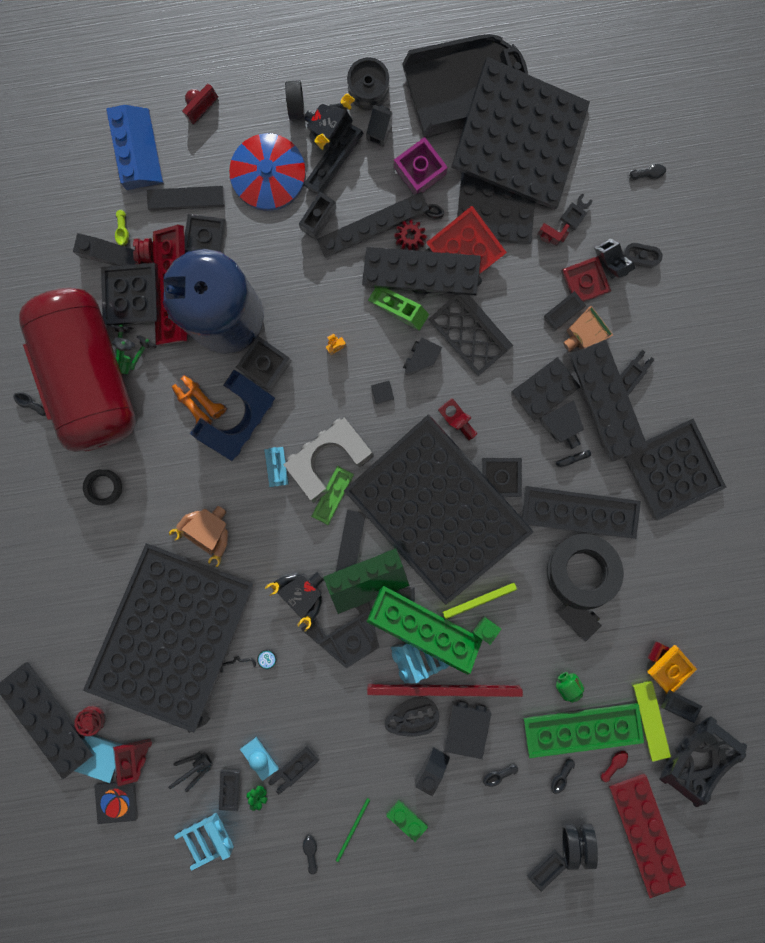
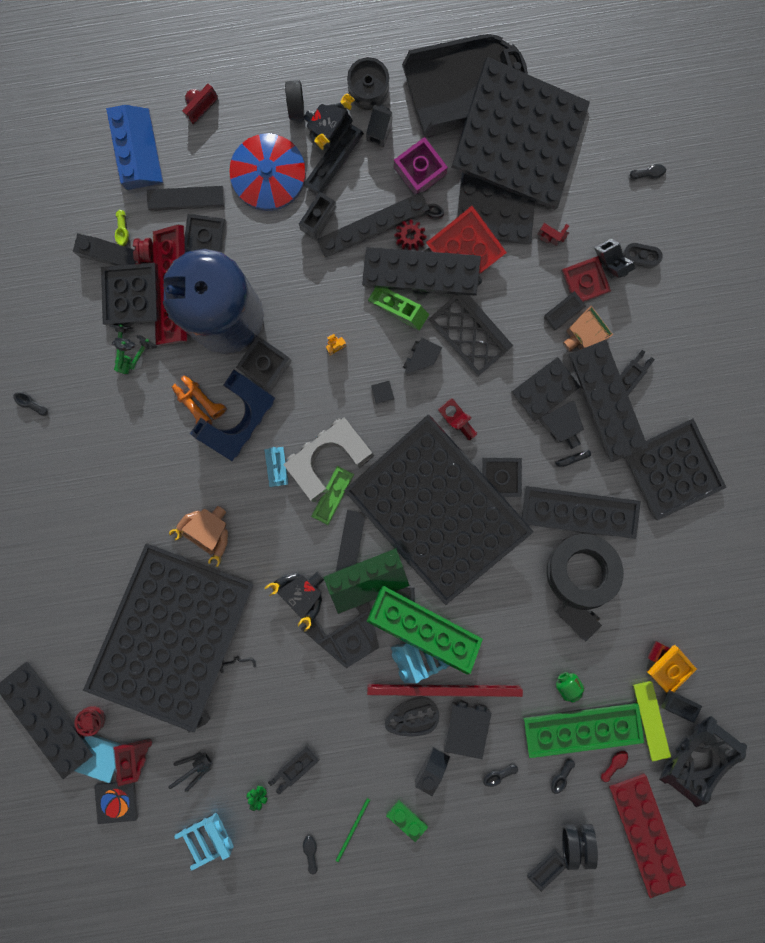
dark red piece [19,288,136,452] -> none
black tyre [82,469,122,506] -> none
black plate [219,769,241,811] -> none
medium azure tile [240,737,279,781] -> none
tile [257,649,277,669] -> none
lime tile [443,583,517,619] -> none
green brick [473,615,502,645] -> none
black plate [560,193,593,230] -> none

